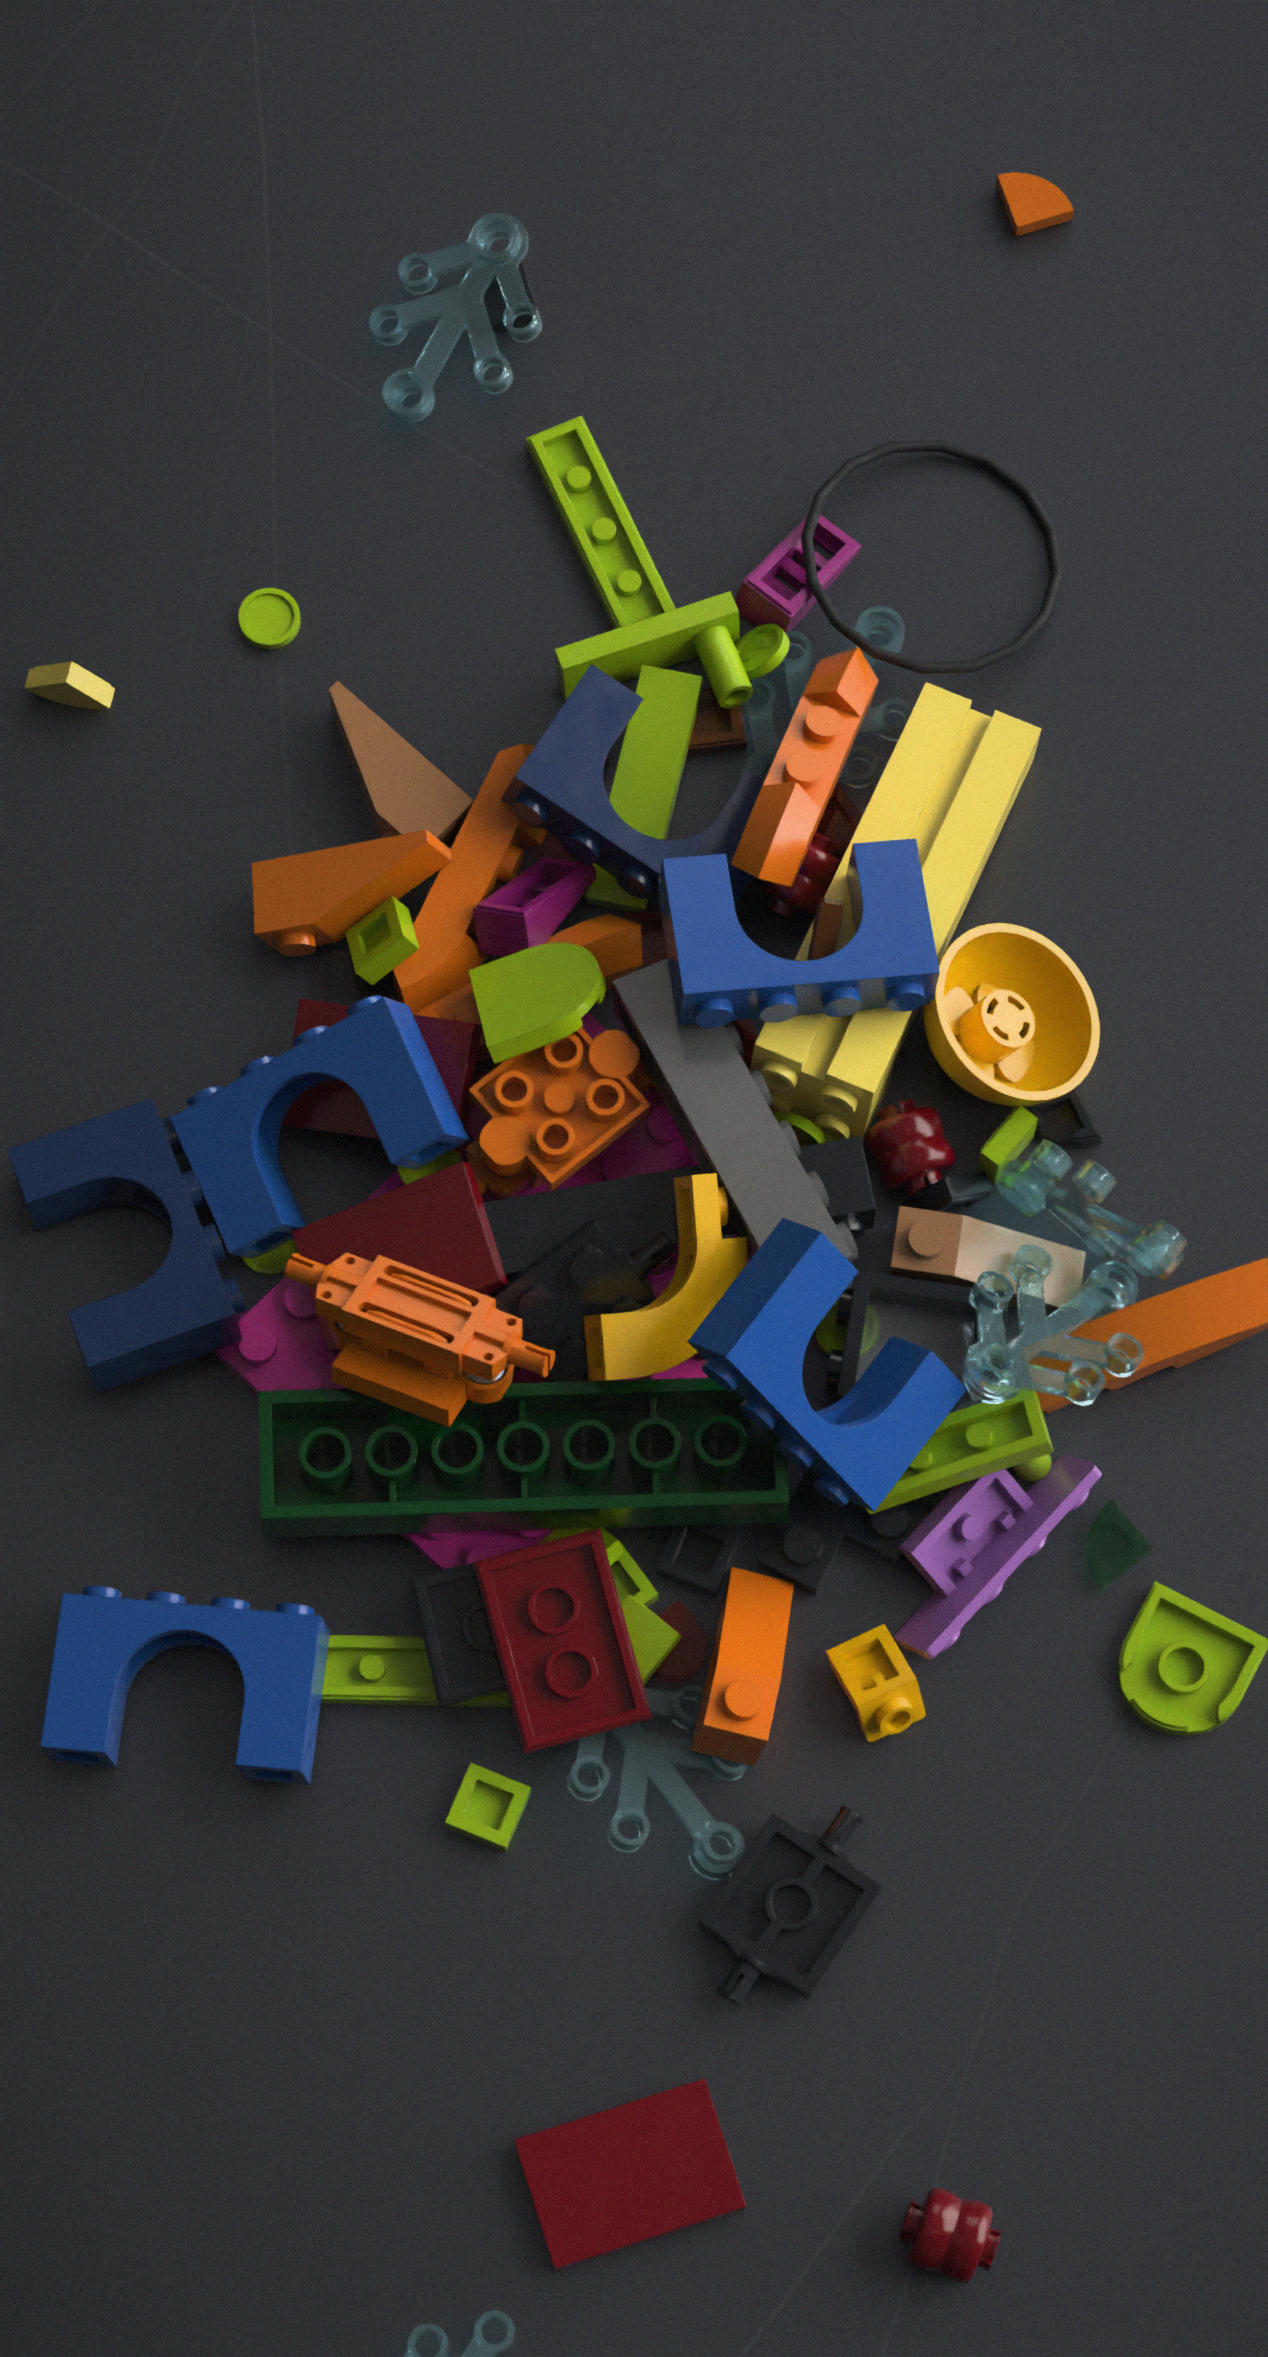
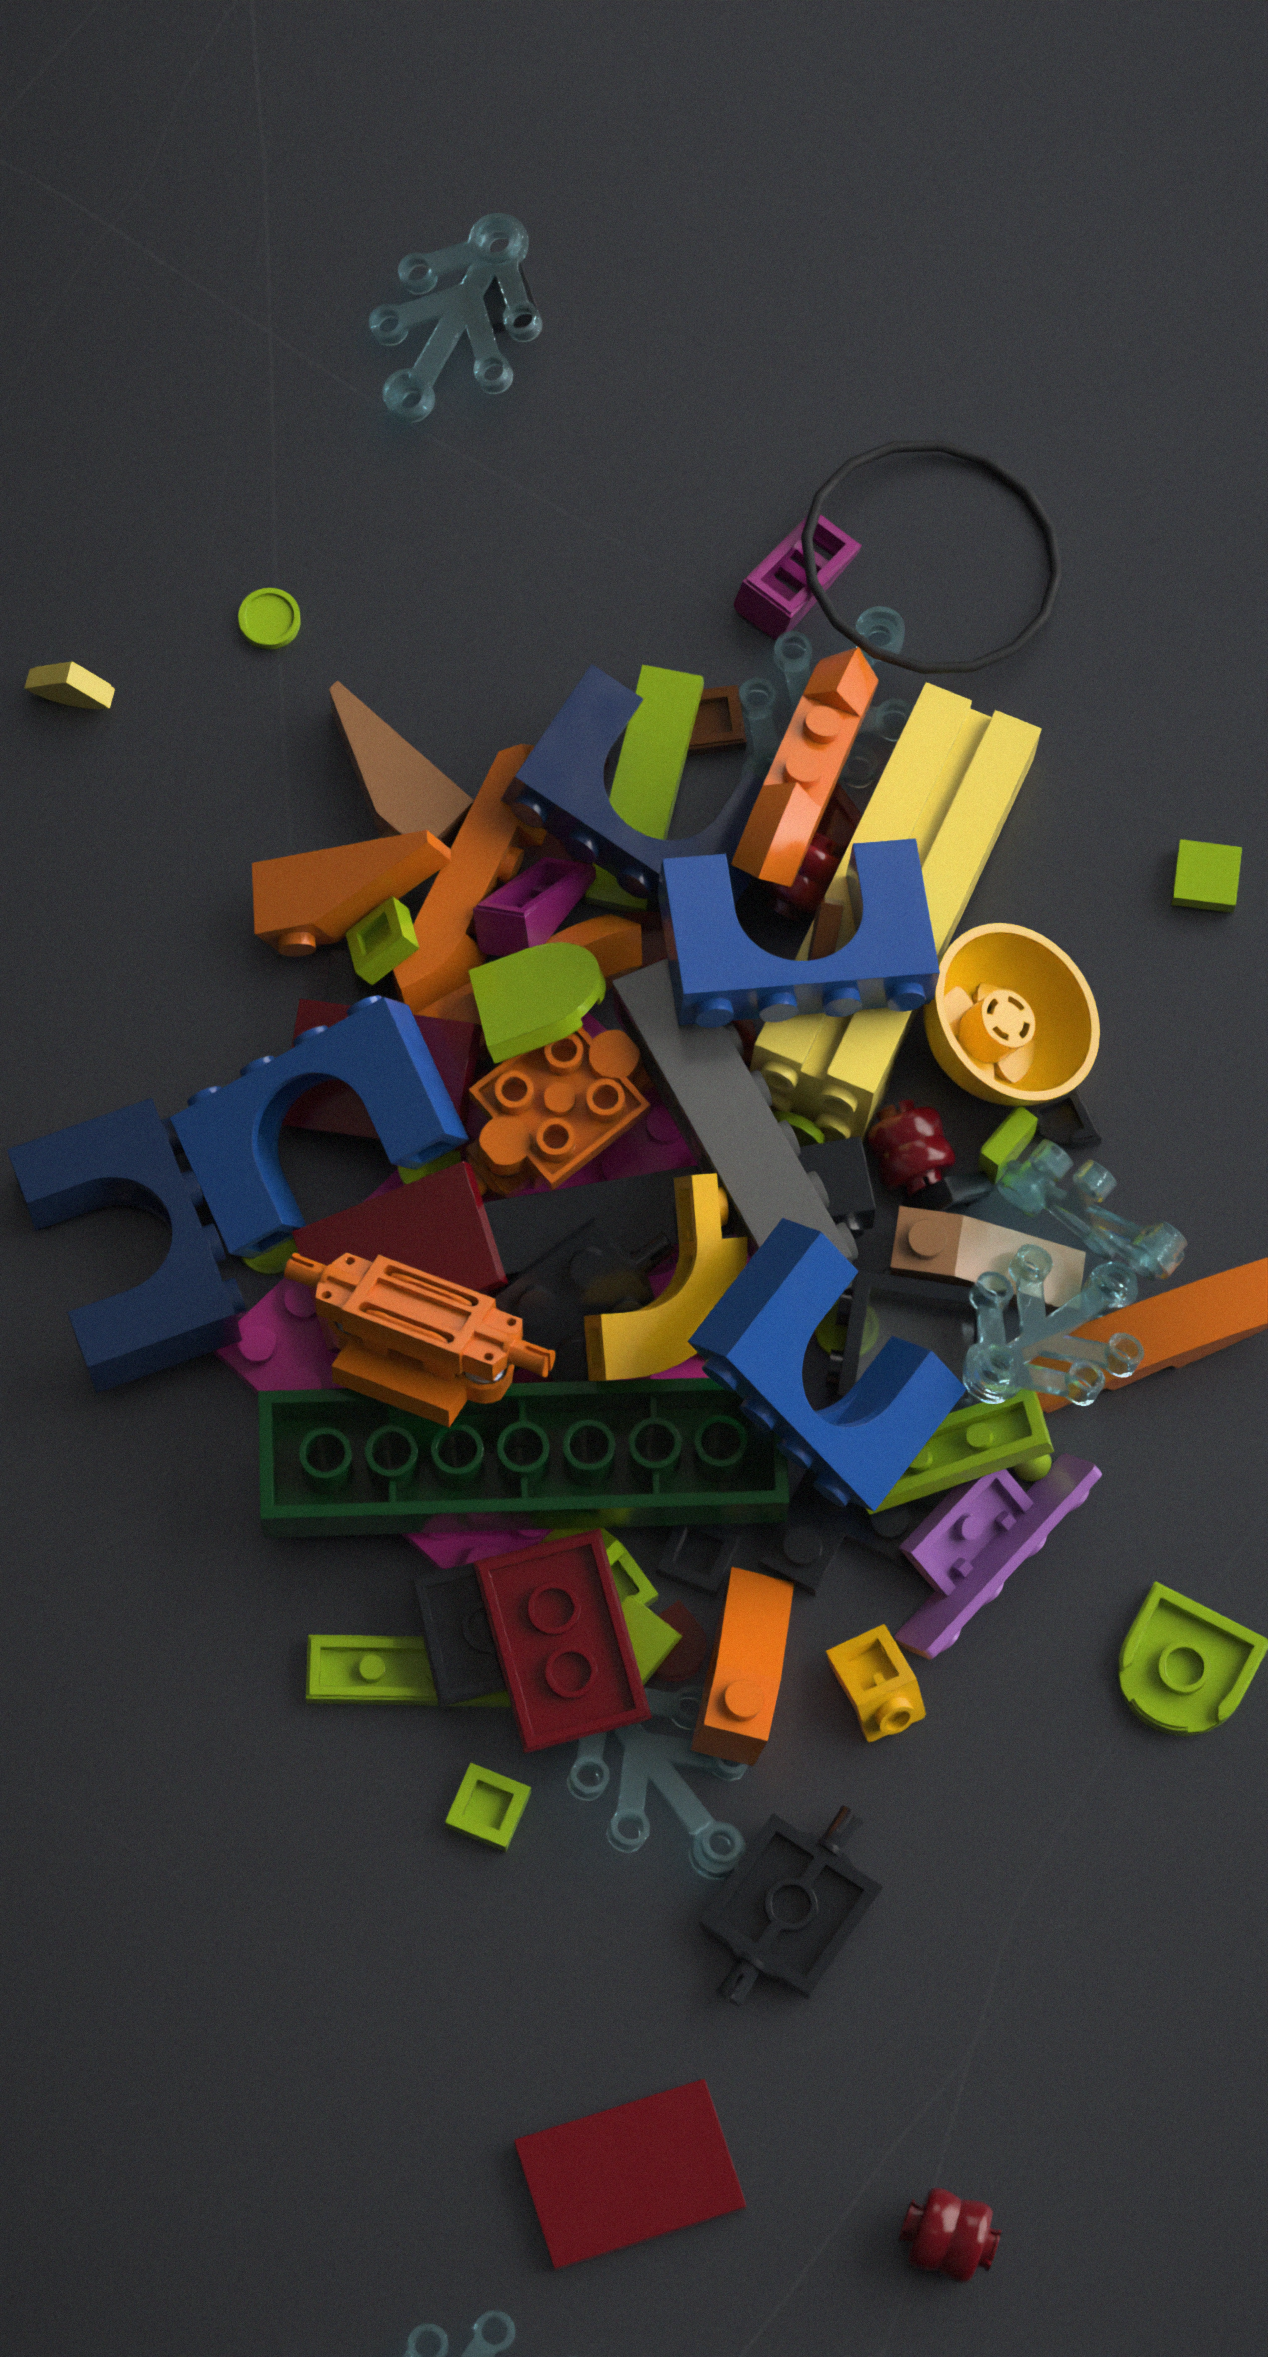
blue arch [40,1586,330,1785] -> none
lime tile [526,415,676,629] -> none
lime piece [554,591,754,708] -> none
lime piece [735,624,790,679] -> none
orange tile [996,172,1074,236] -> none
clear green tile [1087,1499,1153,1593] -> none
none -> lime tile [1171,839,1242,913]

